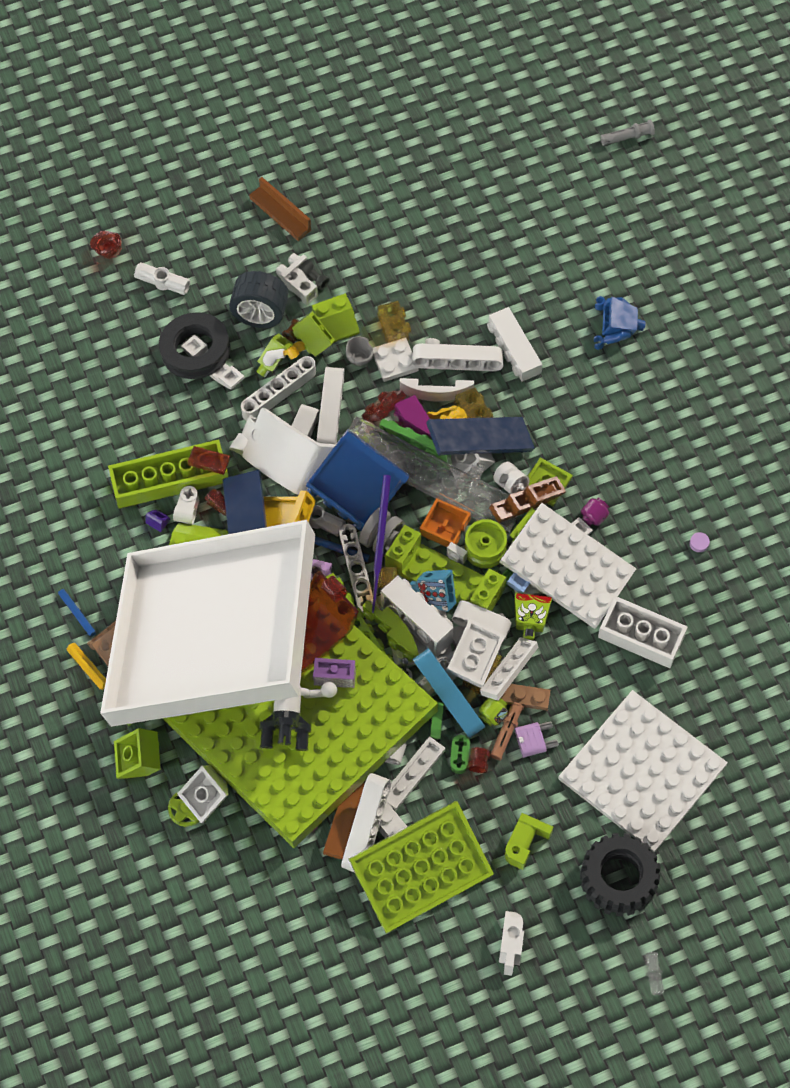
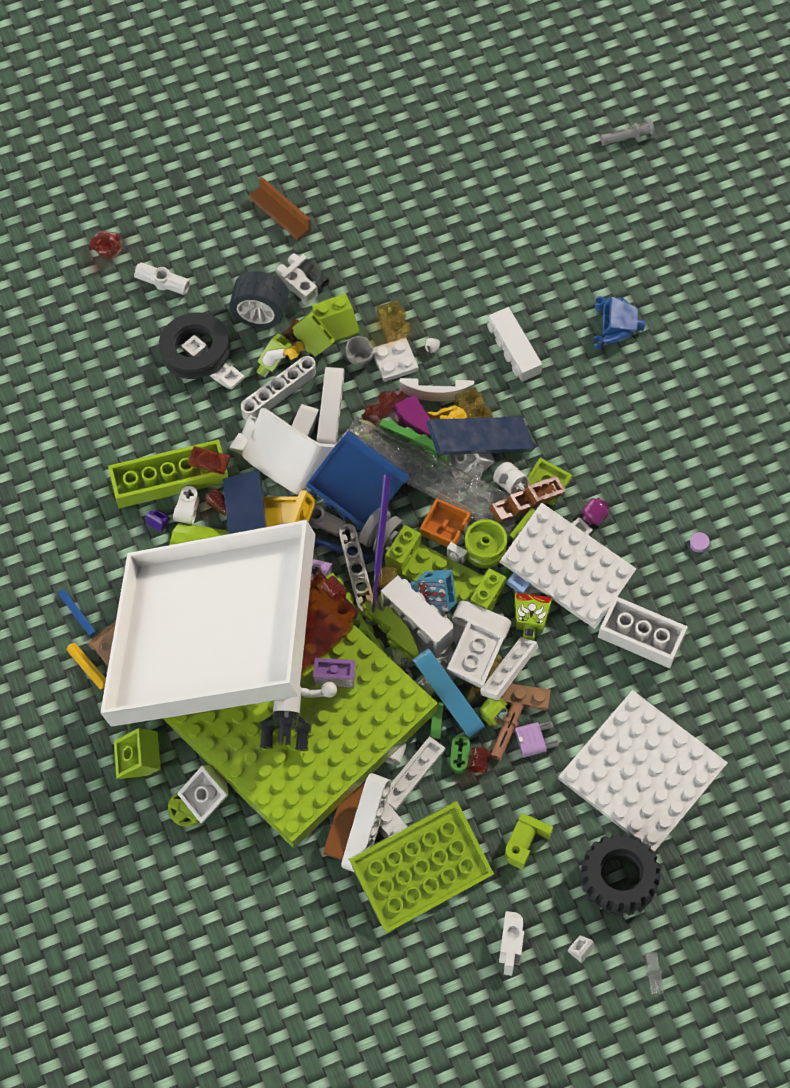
white beam [413,343,503,371] -> none
none -> white slope [568,935,595,963]

